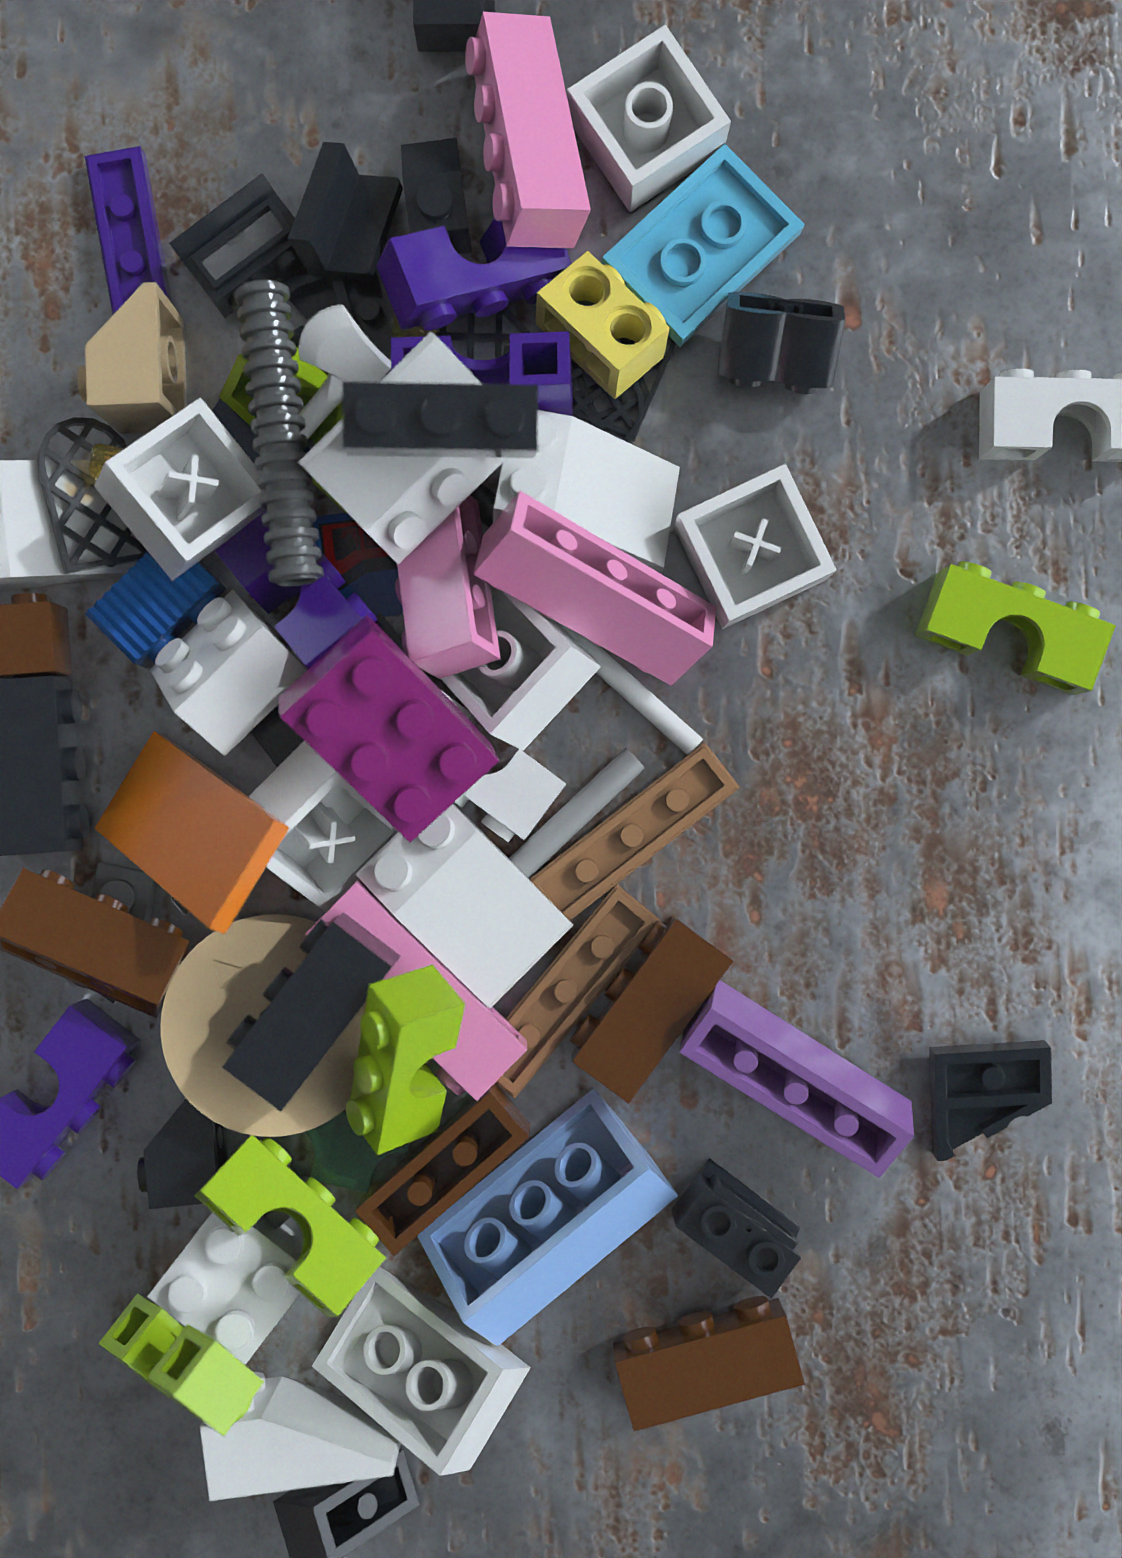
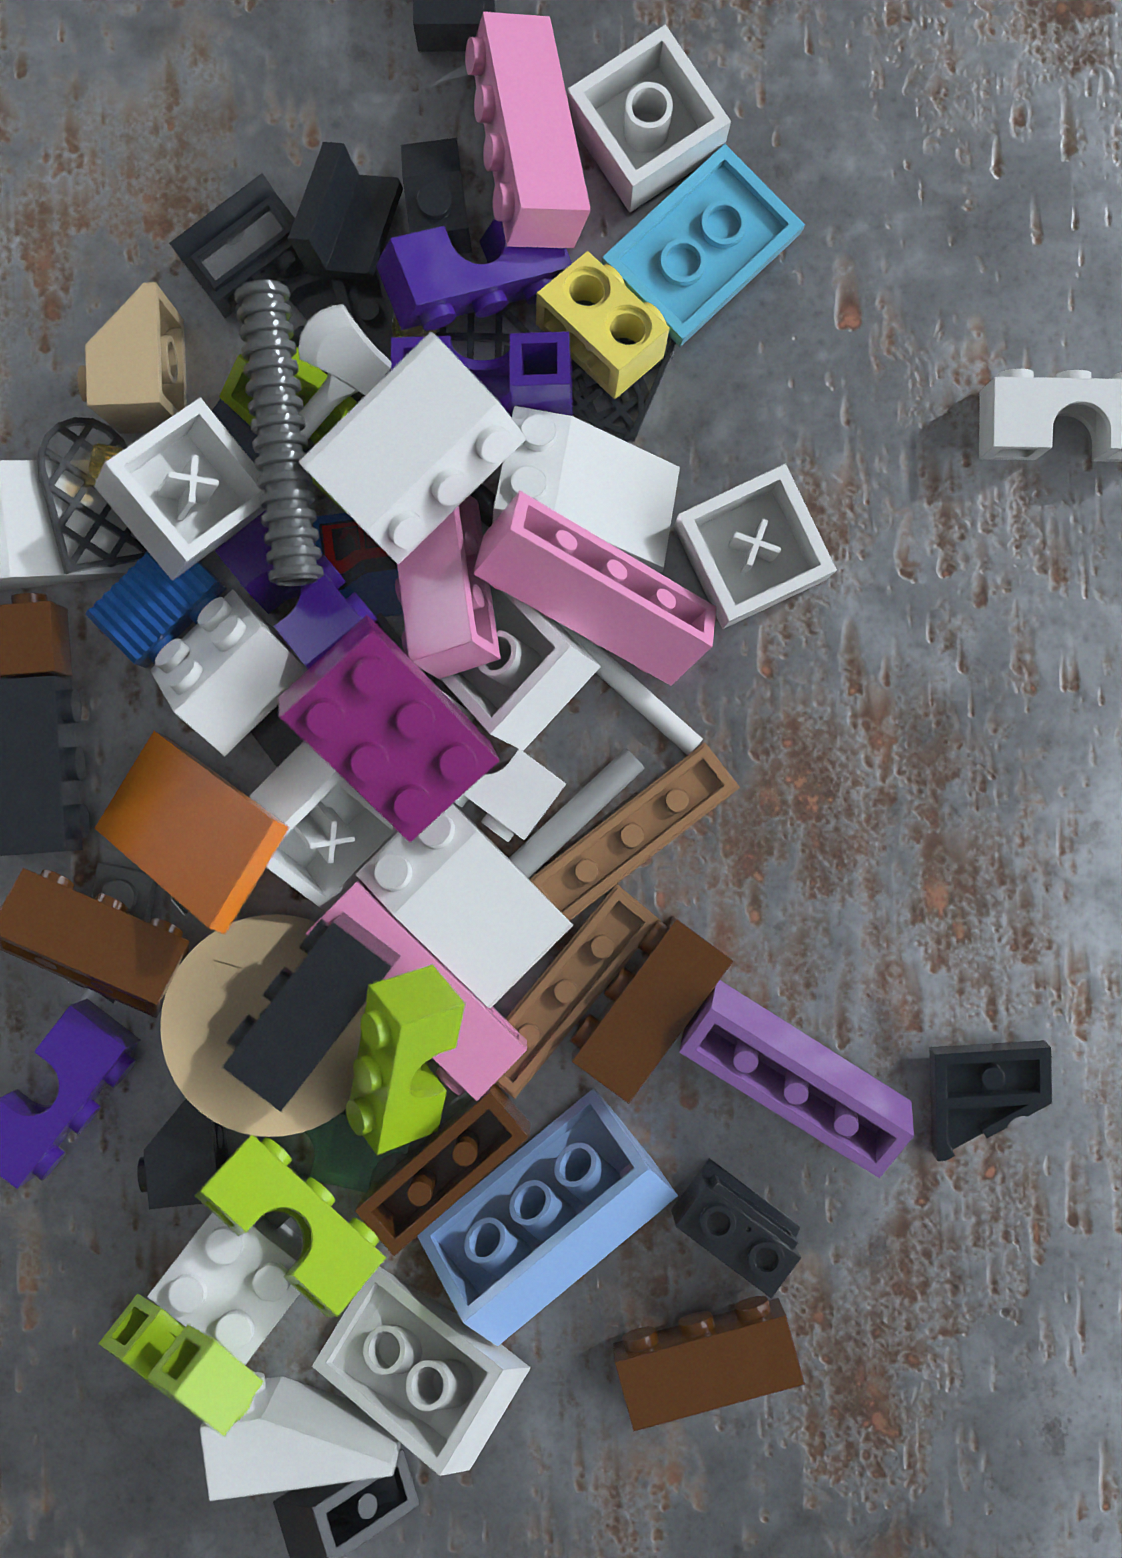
dark purple tile [84,146,172,315] -> none
black brick [342,382,538,458] -> none
black brick [718,292,846,394] -> none
lime arch [914,561,1116,695] -> none

